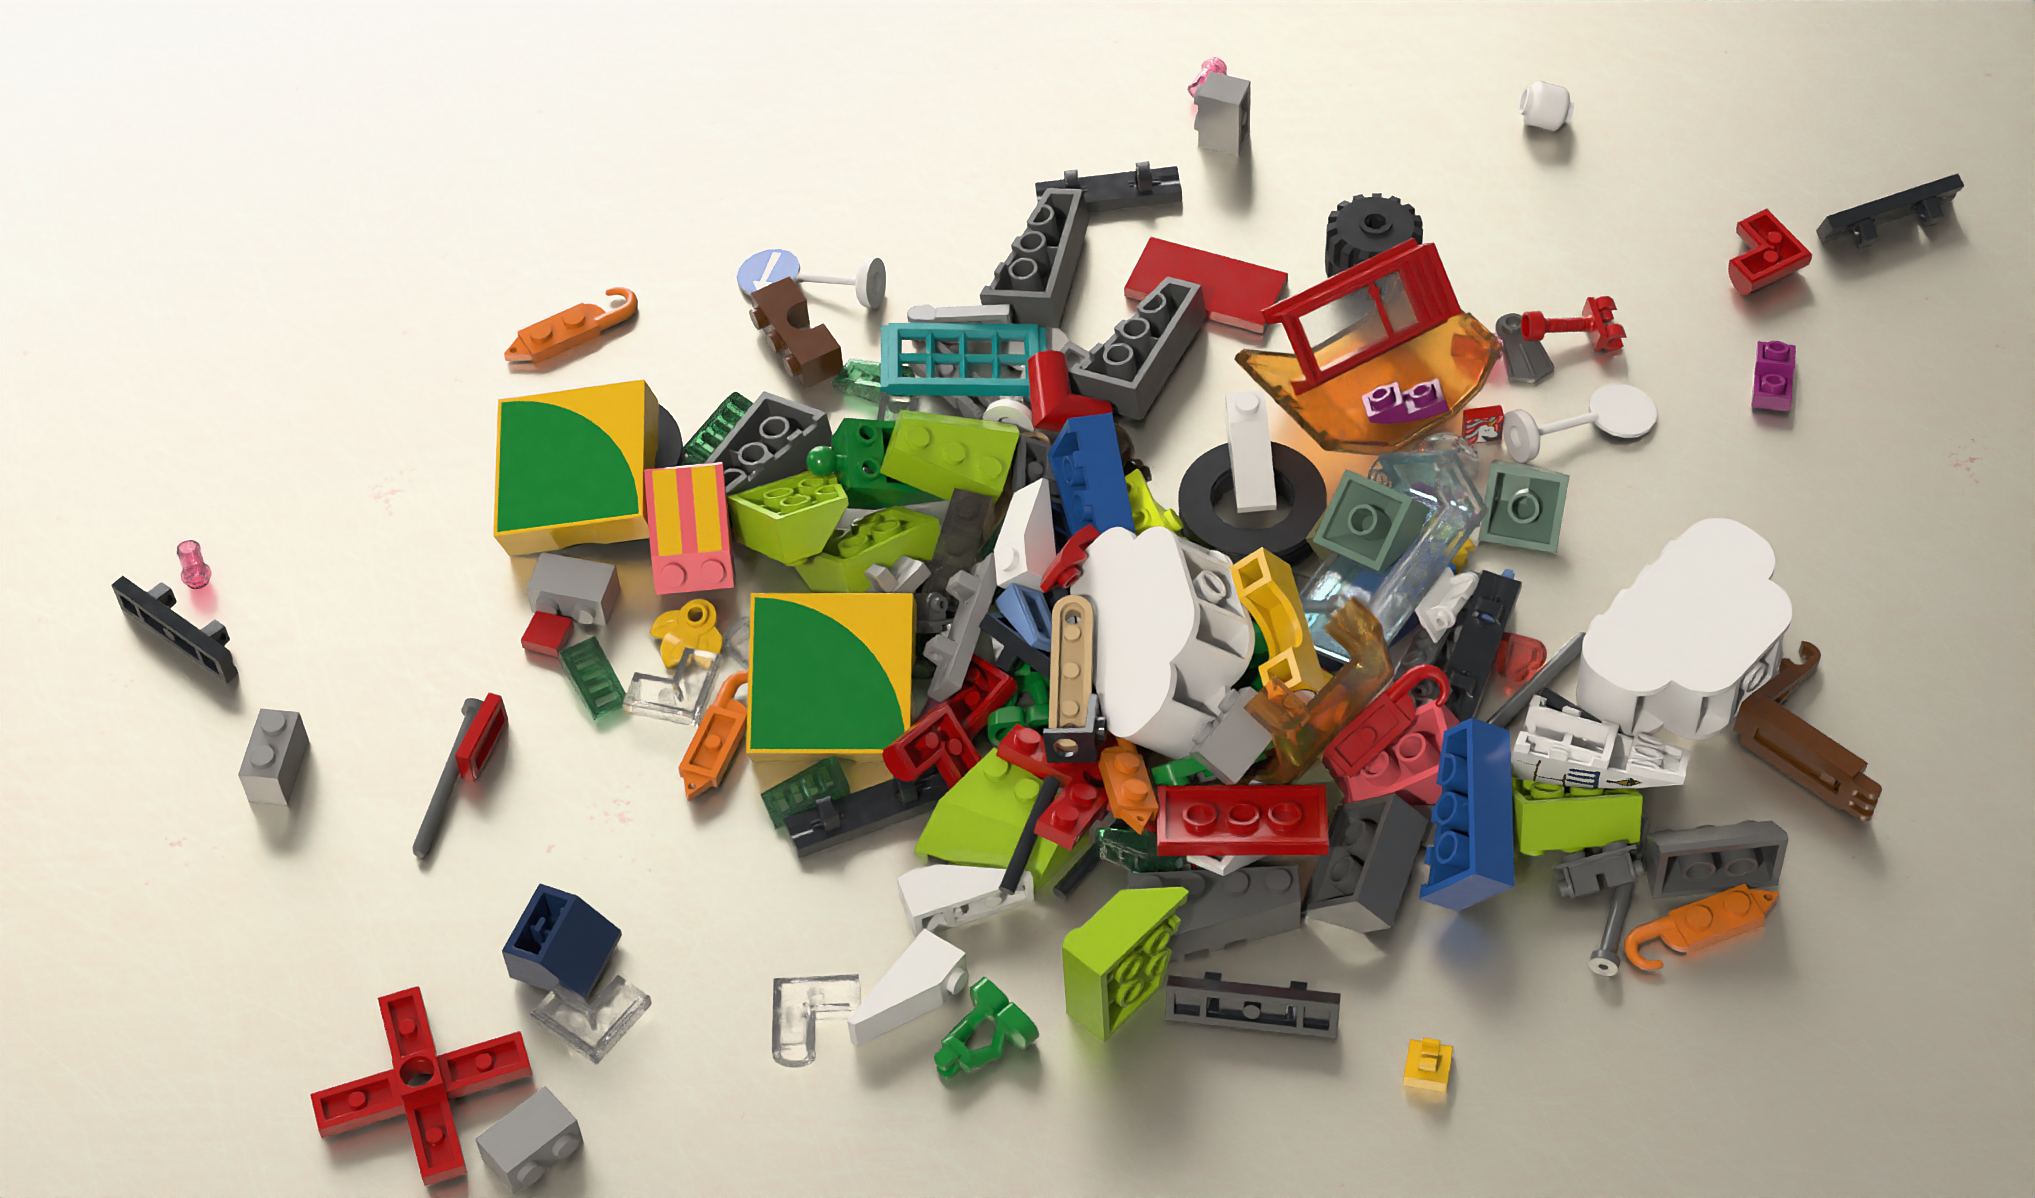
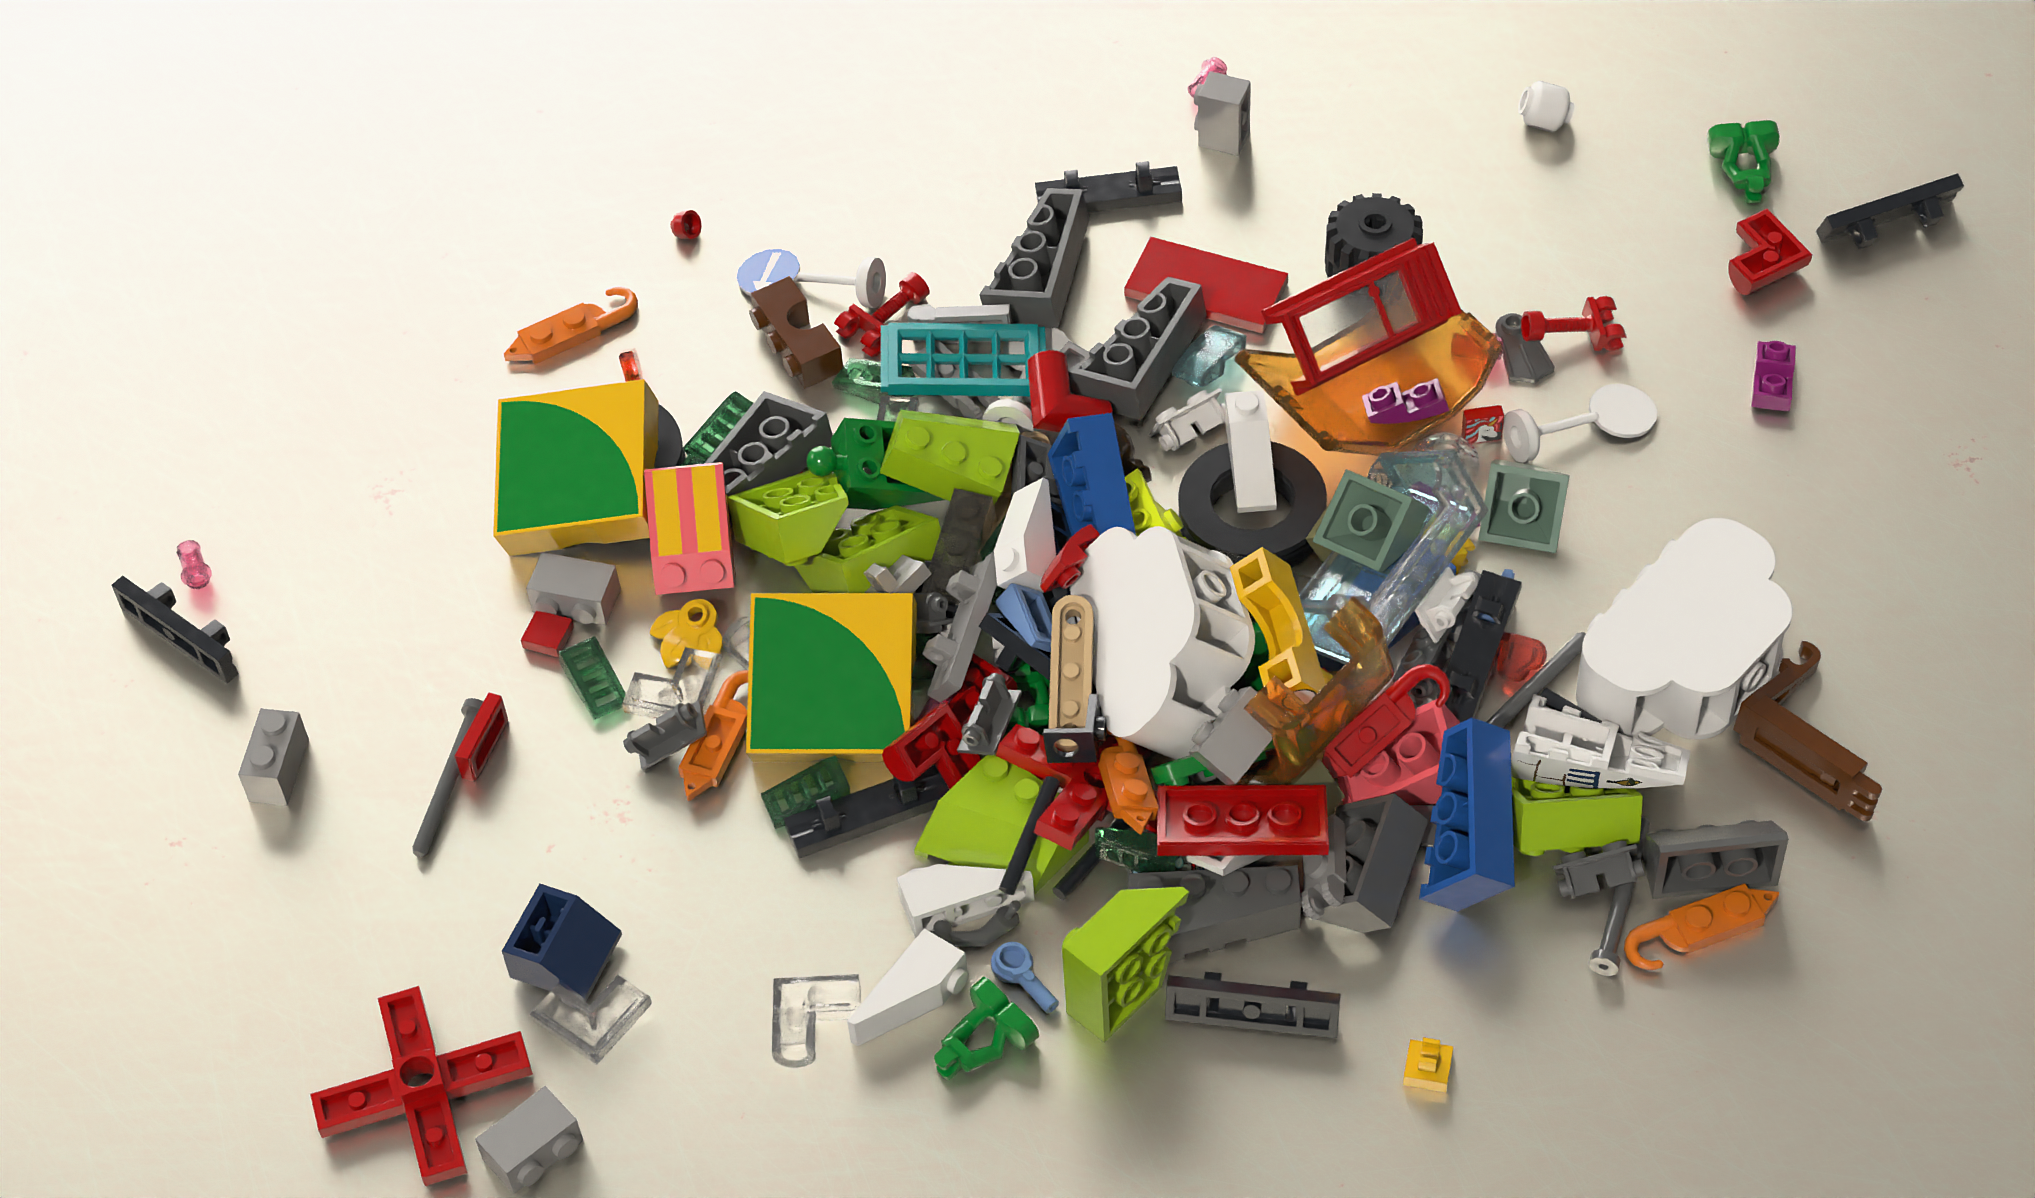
none -> clear red tile [618,347,643,382]
none -> dark grey hinge [623,700,707,771]
none -> red hinge [670,210,702,240]
none -> red bar [834,272,930,357]
none -> dark grey piece [930,900,1021,947]
none -> dark grey hinge [957,673,1022,755]
none -> medium blue plate [991,942,1059,1014]
none -> white hinge [1149,388,1225,451]
none -> clear light blue slope [1172,325,1247,387]
none -> light grey hinge [1300,814,1347,920]
none -> green piece [1707,120,1780,203]

